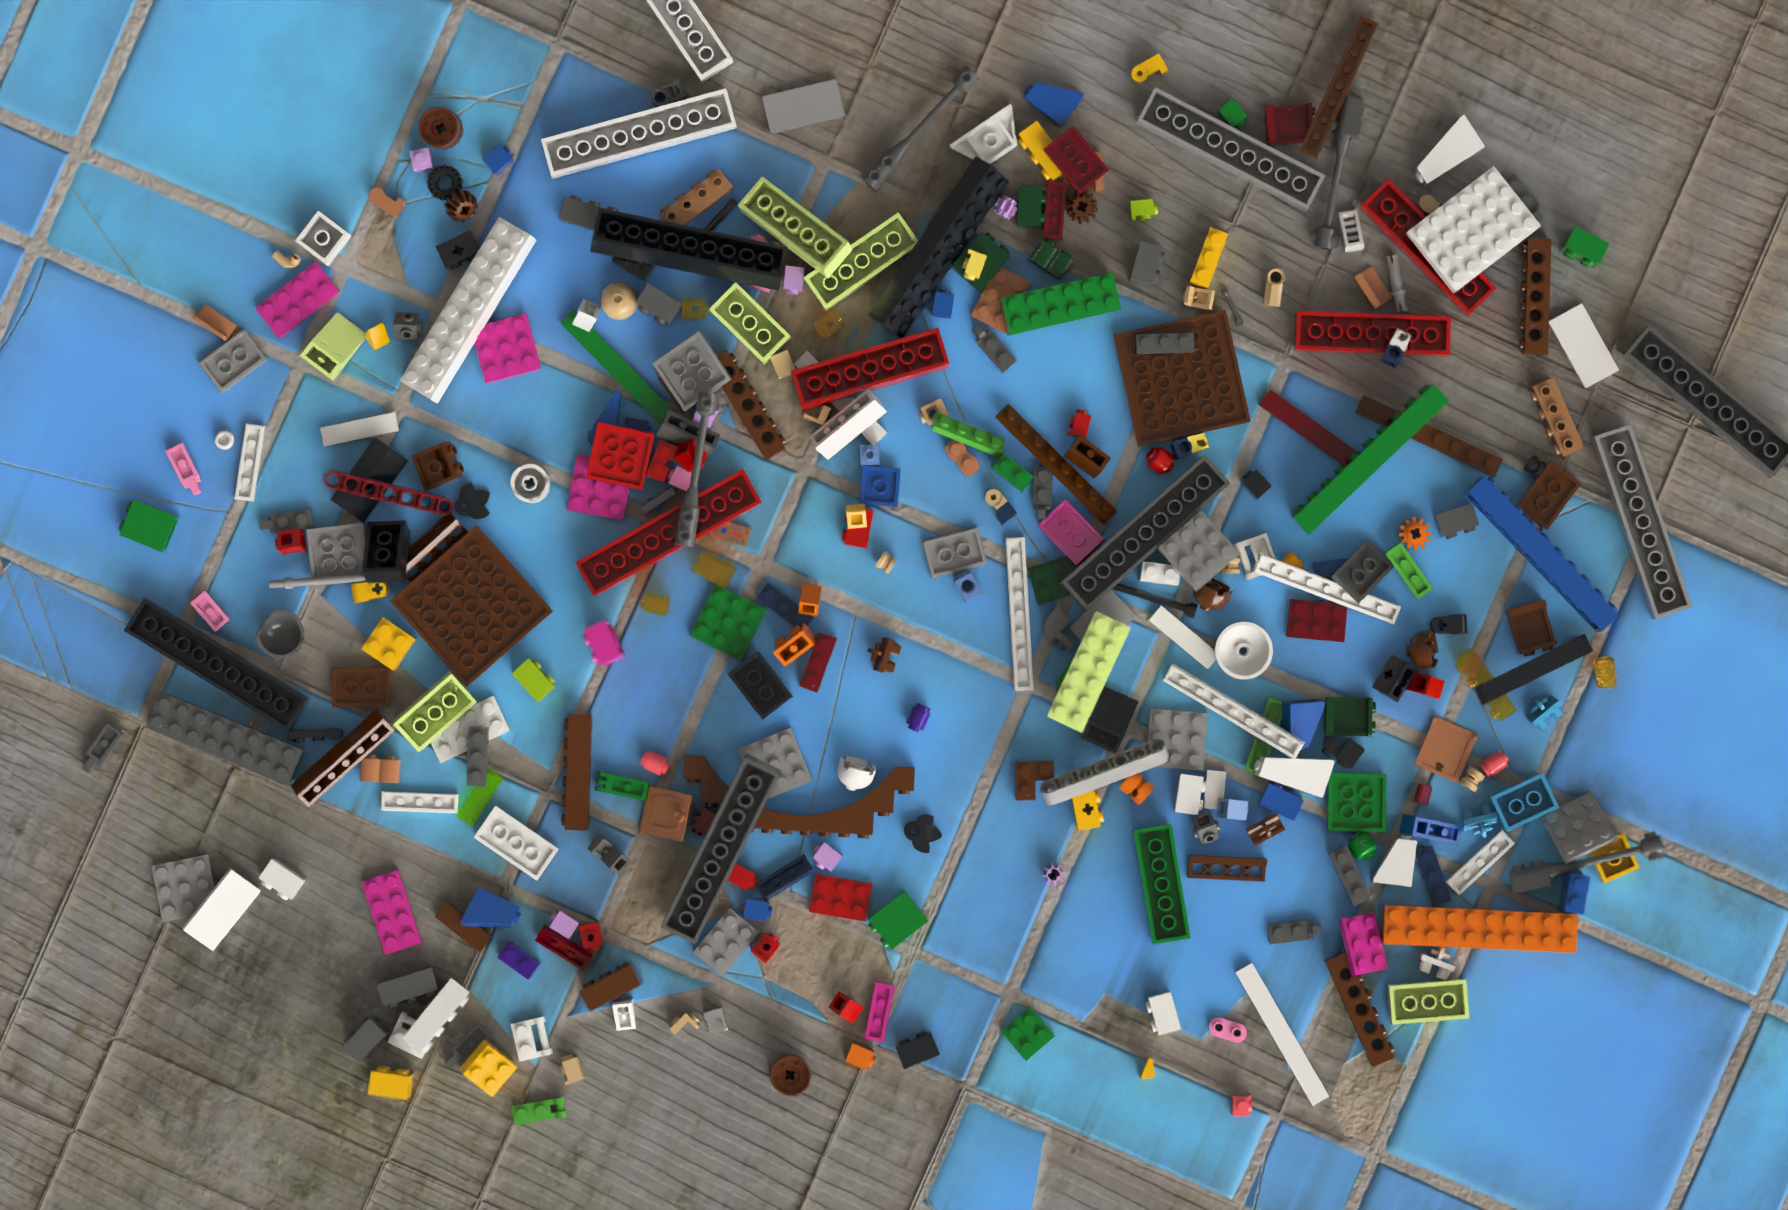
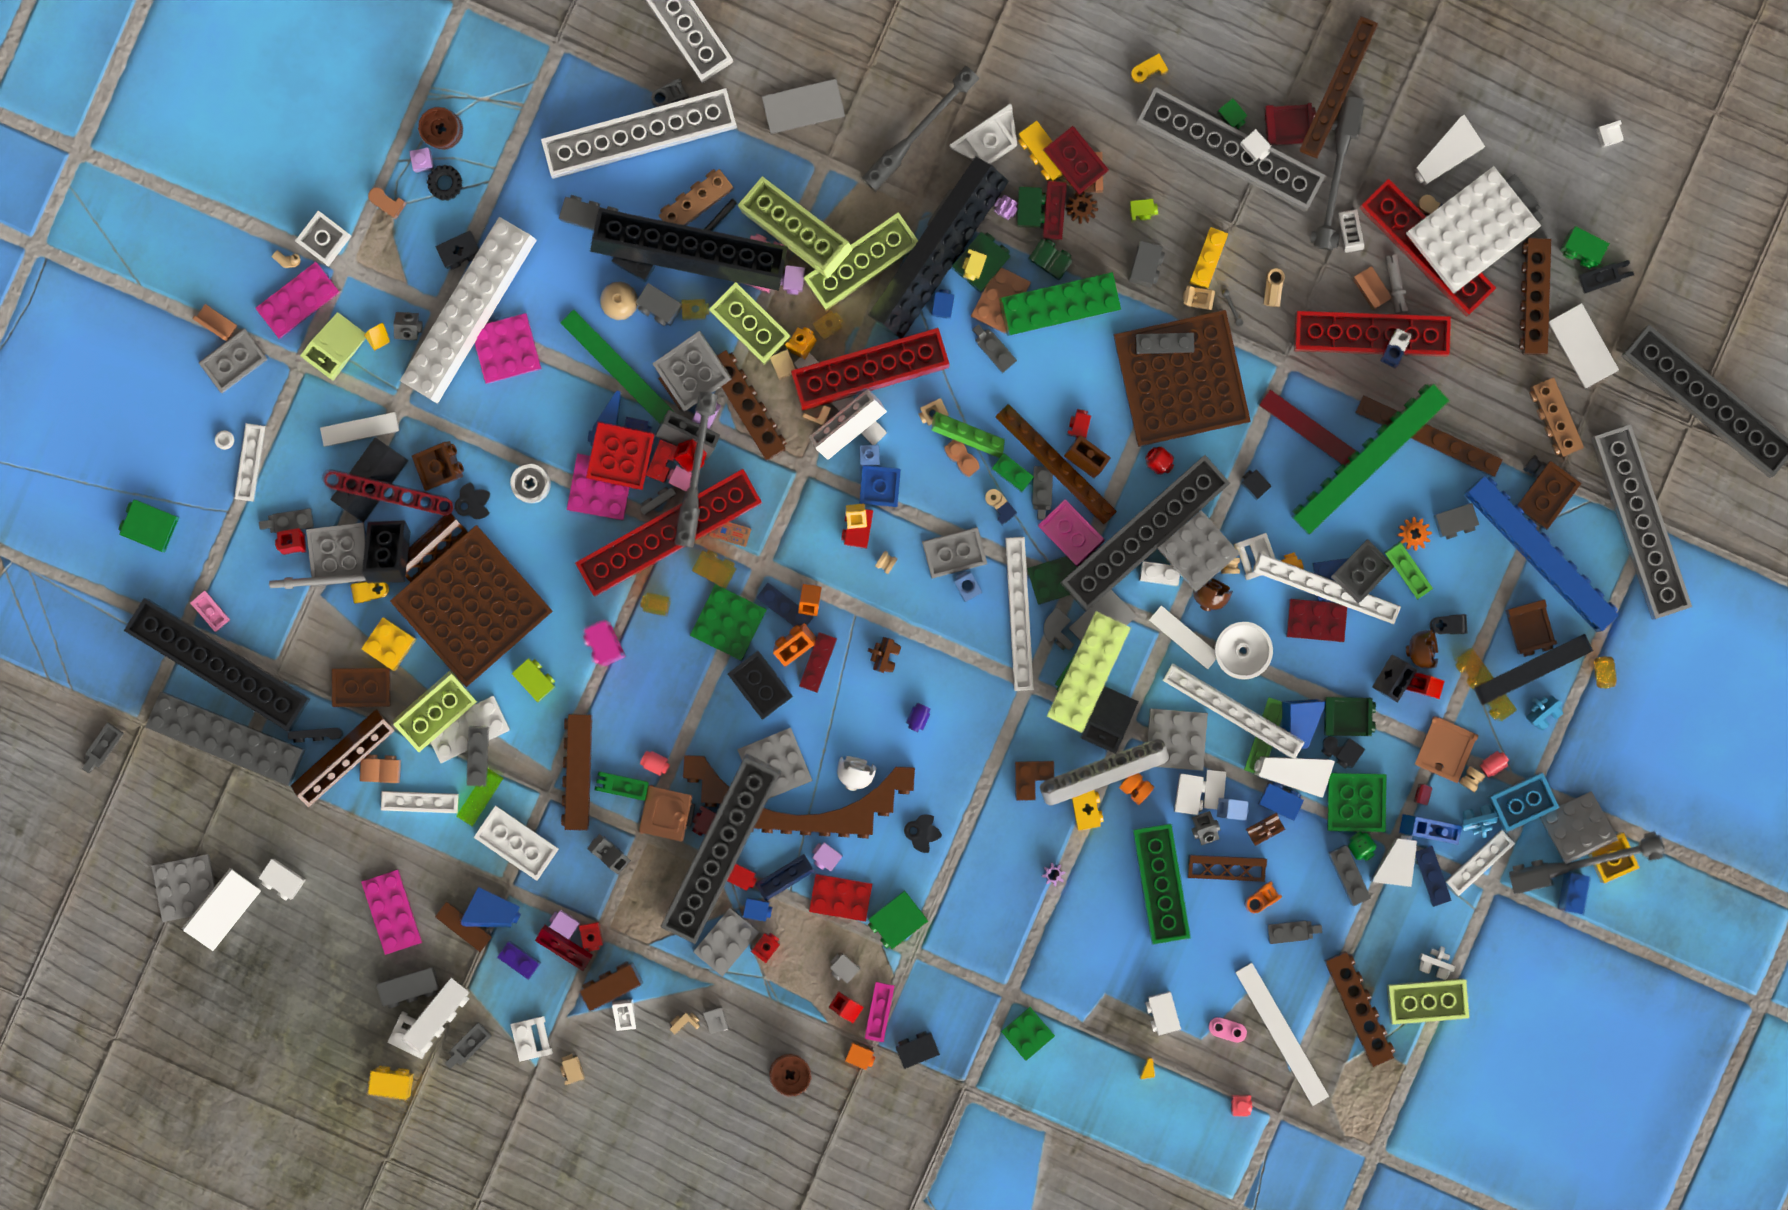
bright pink hinge [165,442,202,495] -> none
dark grey cylinder [255,609,305,659] -> none
dark grey brick [343,1016,390,1063] -> none
reddish brown gear [444,189,478,223] -> none
yellow brick [460,1039,517,1097] -> none
blue brick [482,144,514,176] -> none
bright green plate [511,1097,567,1125] -> none
white slope [572,299,600,332] -> none
blue slope [1024,82,1084,128] -> none
black piece [1112,583,1198,619] -> none
leg [1170,433,1209,460] -> none
dark pink plate [1339,912,1388,976] -> none
orange brick [1381,904,1578,953] -> none
none -> light orange brick [785,327,817,360]
none -> light grey brick [830,953,860,983]
none -> white brick [1240,129,1271,161]
none -> orange piece [1245,881,1282,913]
none -> black hinge [1578,260,1634,294]
none -> white panel [1596,120,1624,147]

